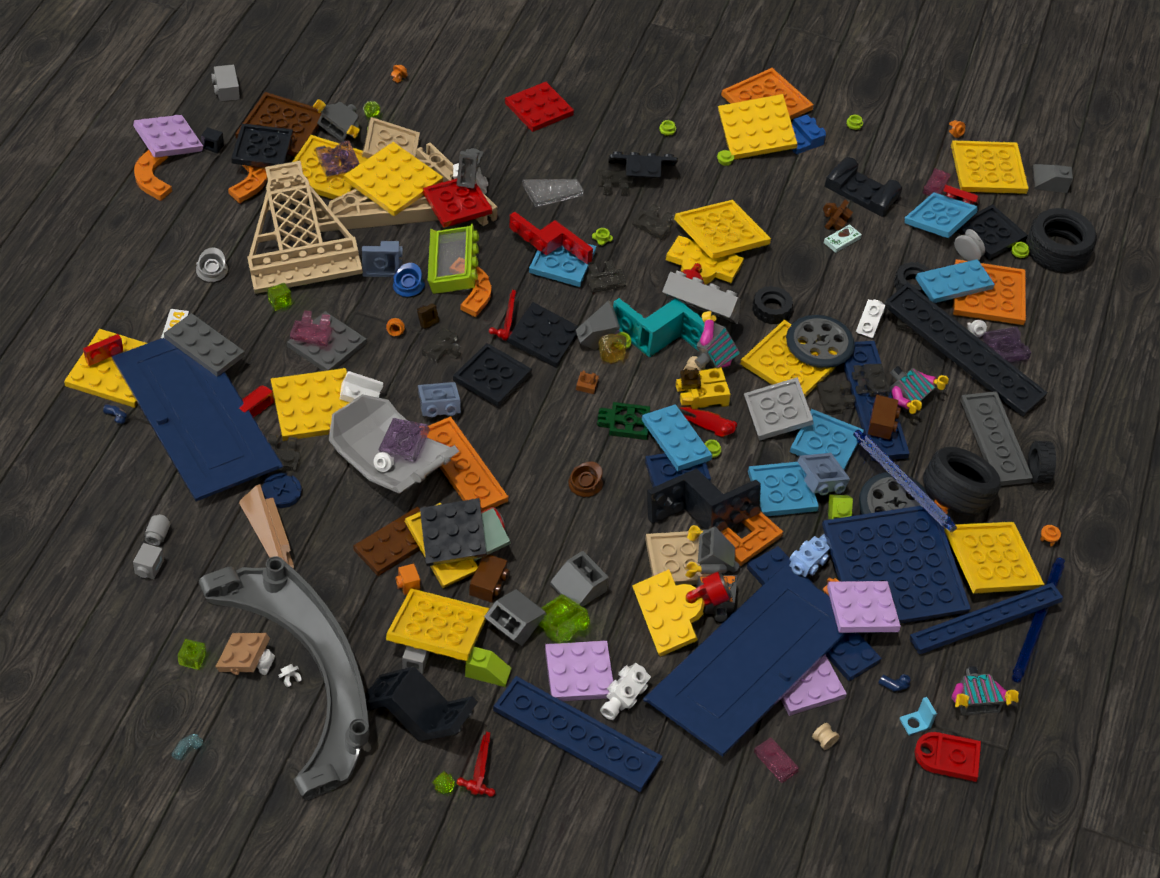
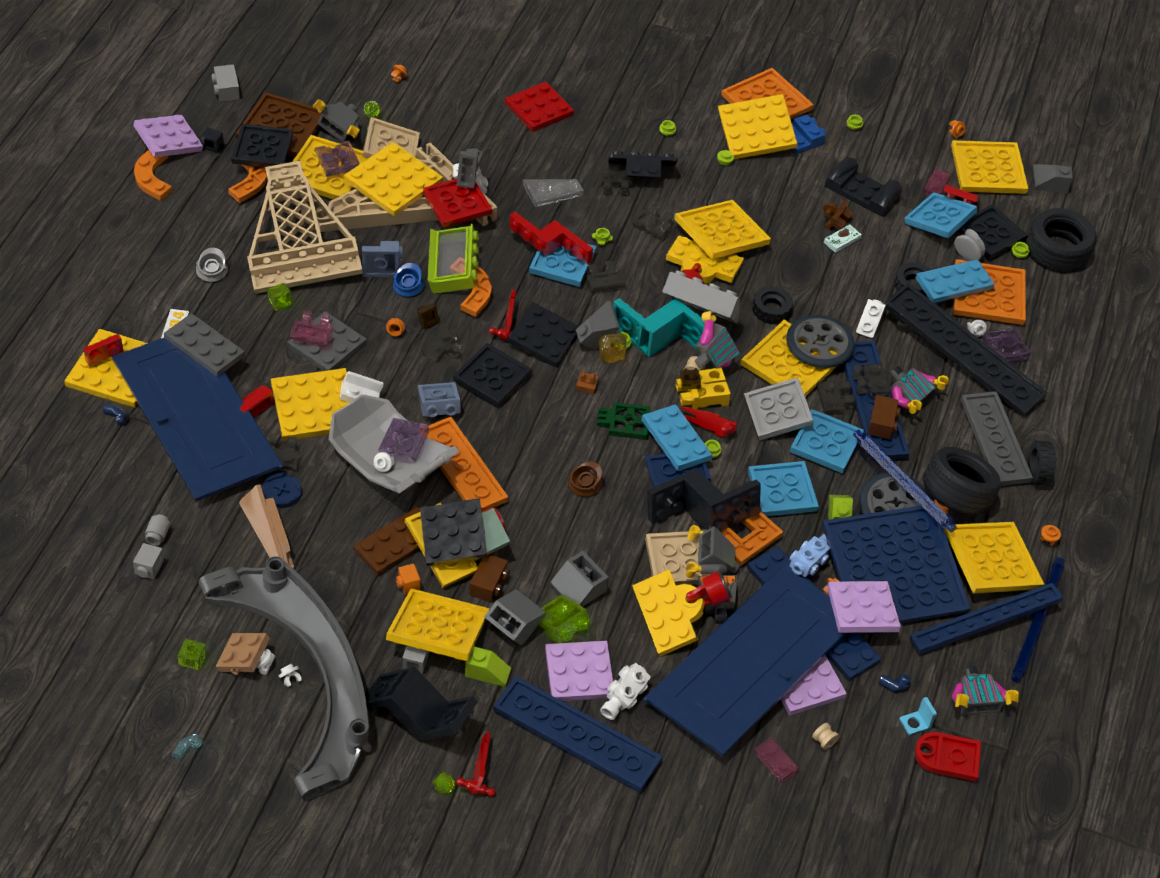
sand blue plate [798,453,850,495] -> none

